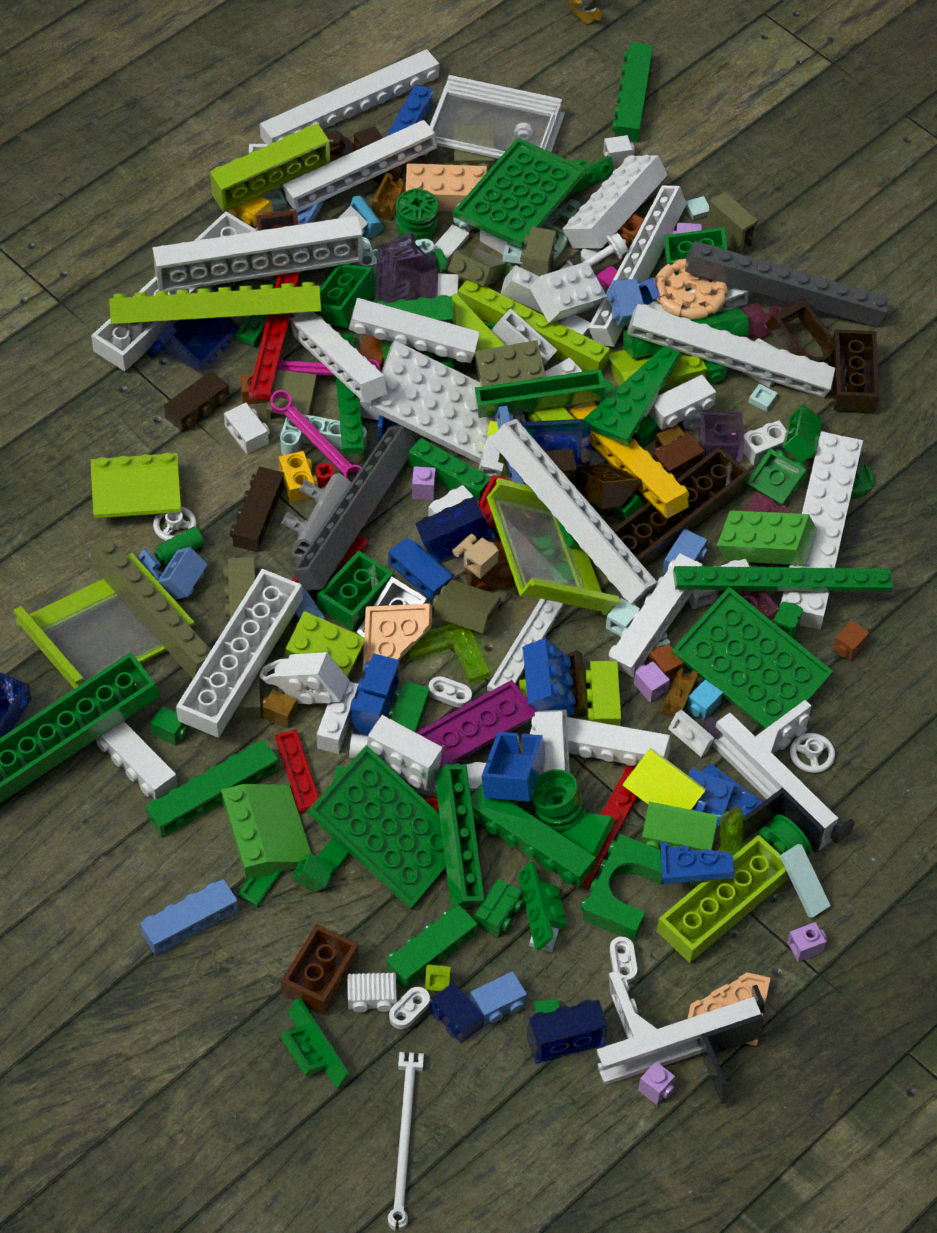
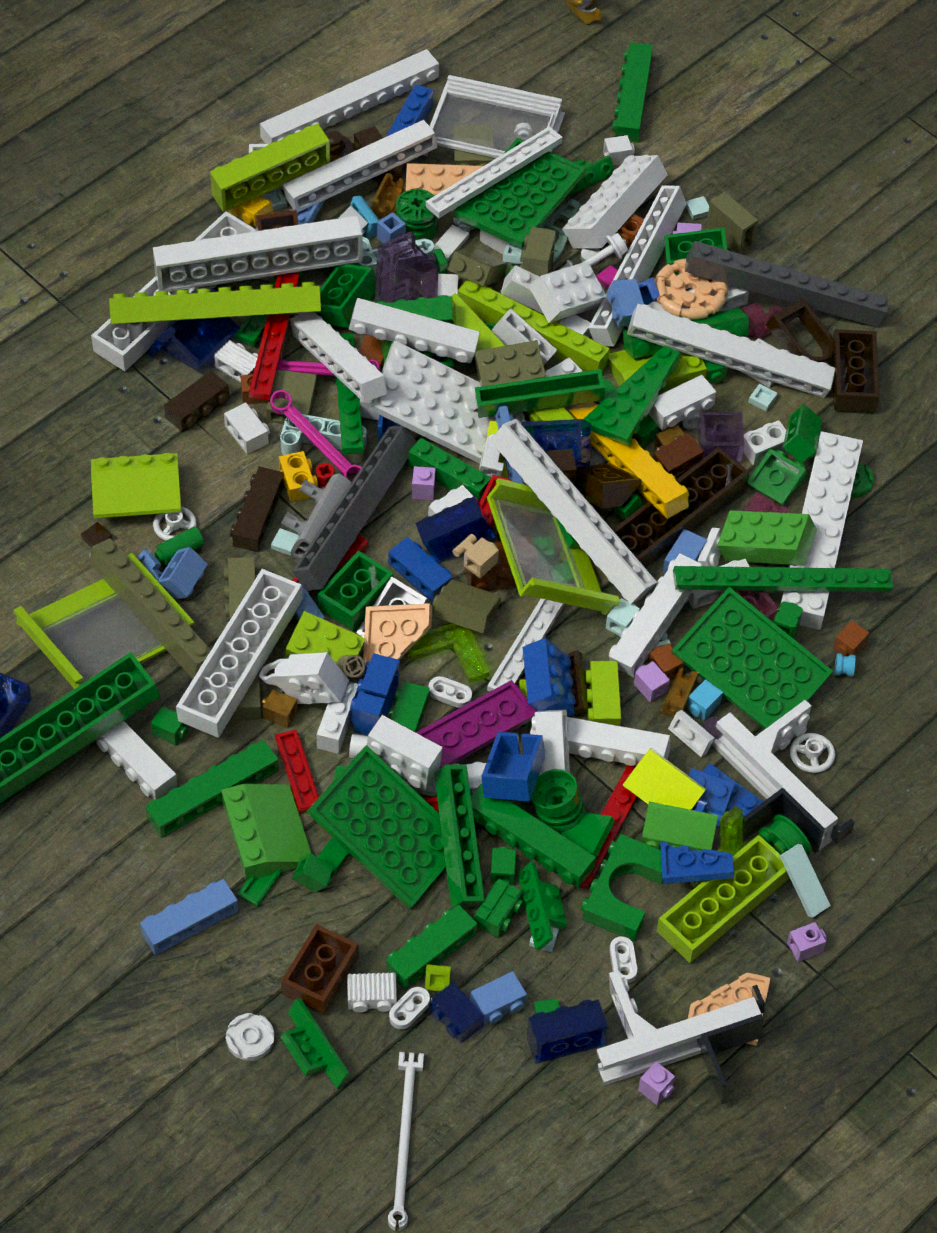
none -> dark brown tile [81,522,112,548]
none -> white brick [214,340,258,383]
none -> white tile [226,1013,274,1061]
none -> light aqua tile [271,528,298,556]
none -> dark tan wheel [336,655,365,677]
none -> medium blue brick [377,212,406,247]
none -> white plate [426,126,562,218]
none -> green brick [490,847,516,886]
none -> white plate [698,528,722,566]
none -> medium azure wheel [835,653,855,677]

